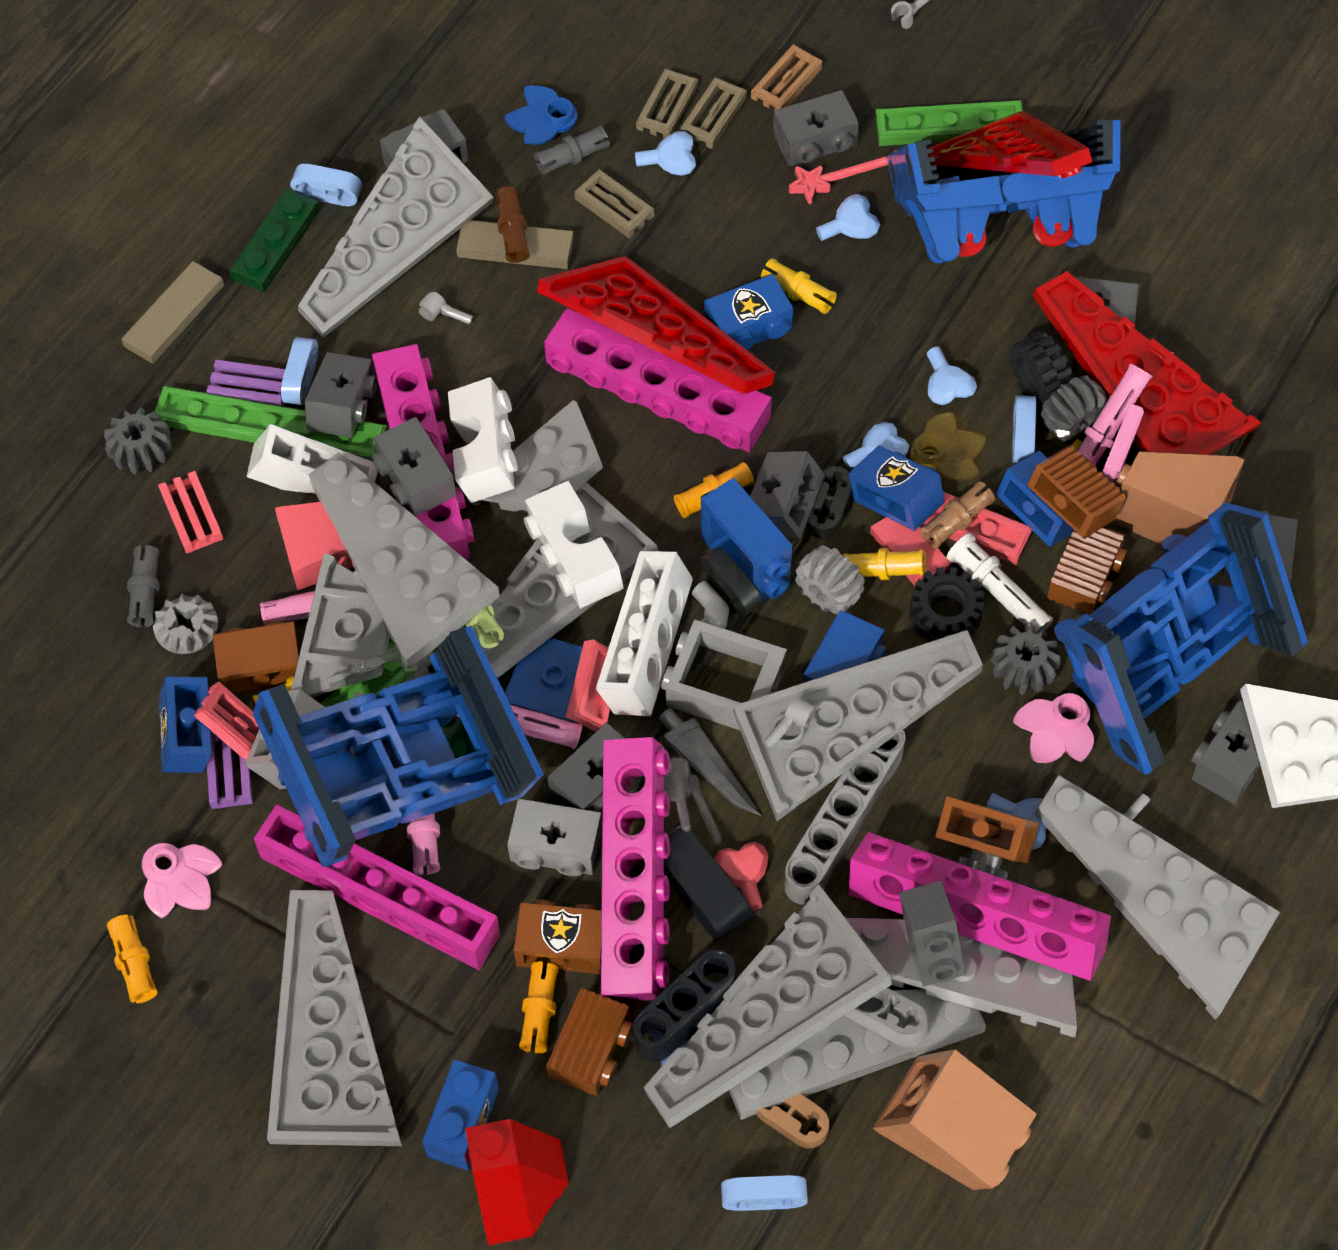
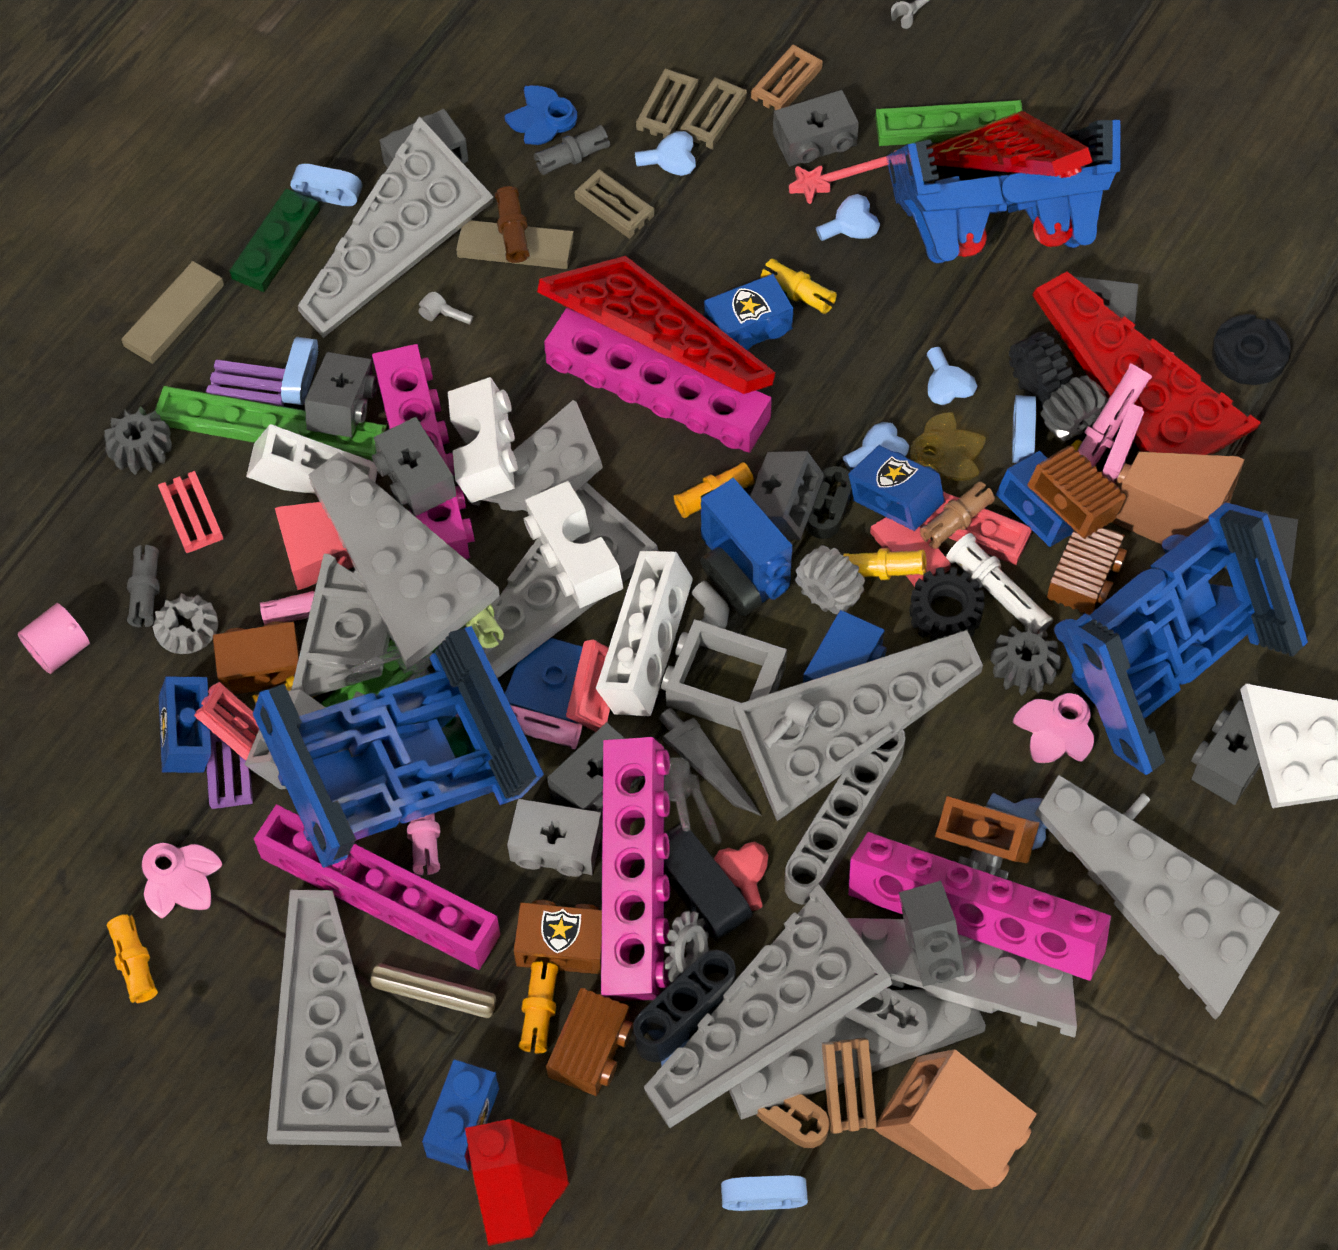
none -> bright pink piece [17,603,90,674]
none -> dark tan axle [371,963,496,1018]
none -> light grey gear [664,911,709,982]
none -> medium nougat tile [822,1037,877,1134]
none -> black tile [1212,314,1290,385]

